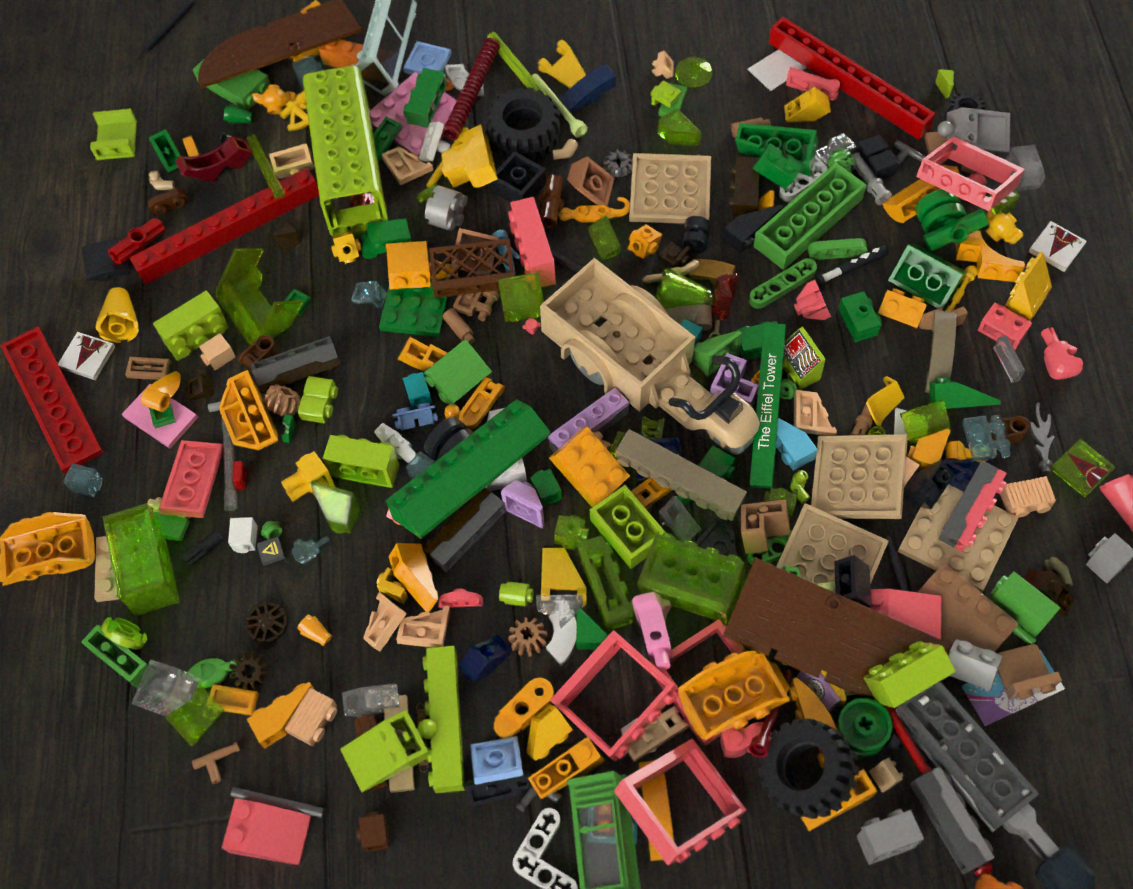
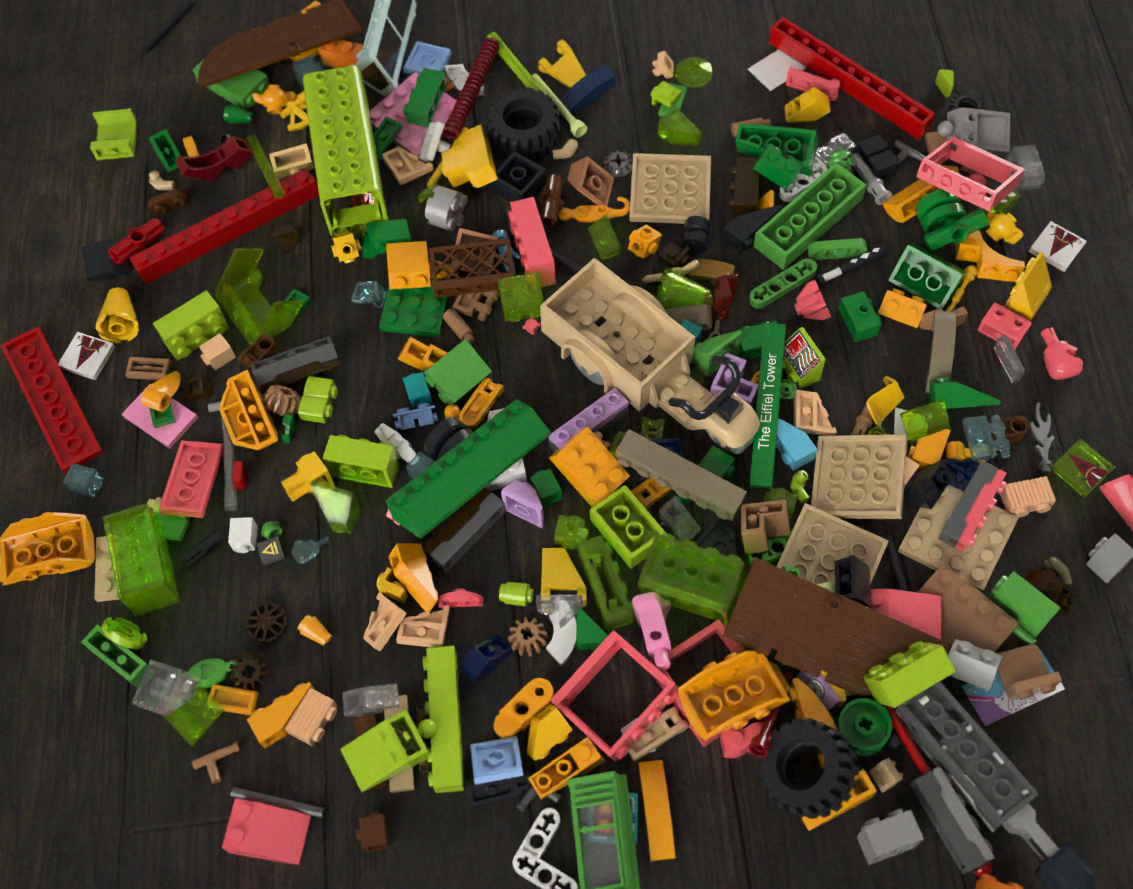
coral window [614,739,747,865] -> none

